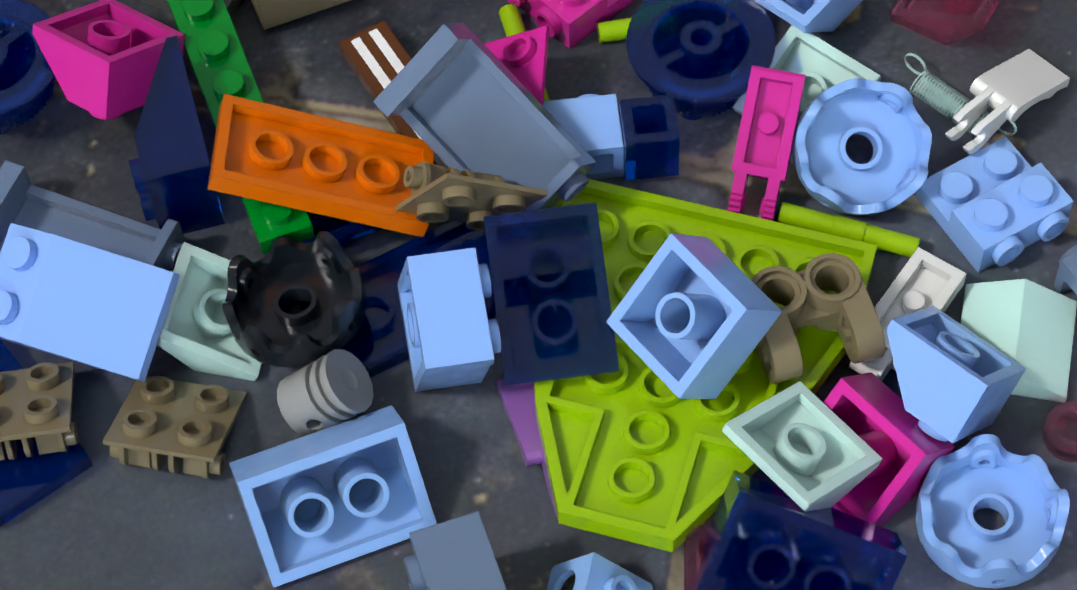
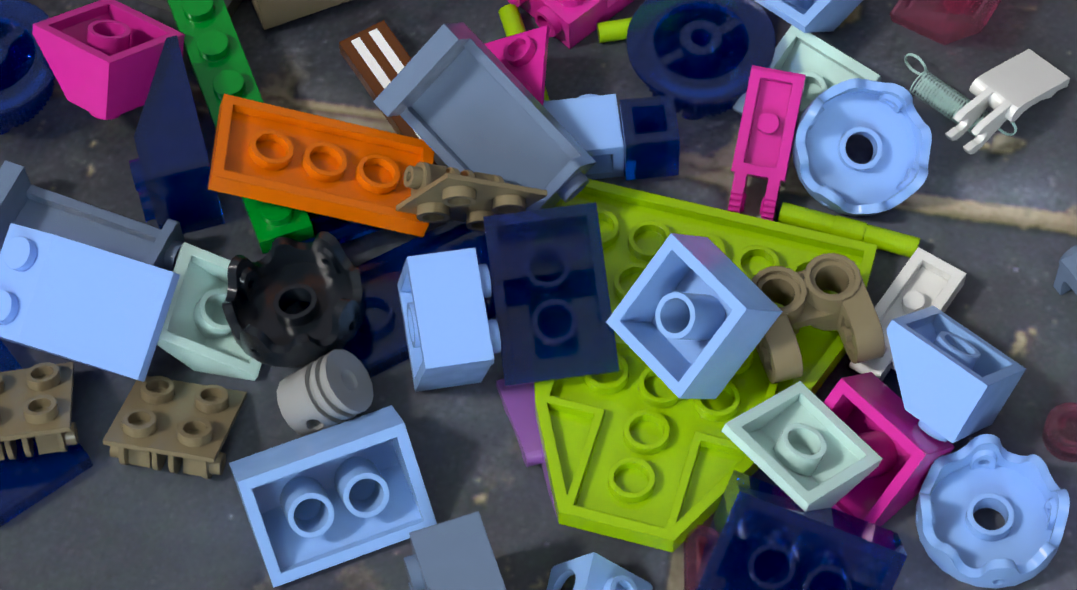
light blue plate [915,136,1074,273] -> none
light aqua slope [960,279,1077,403] -> none

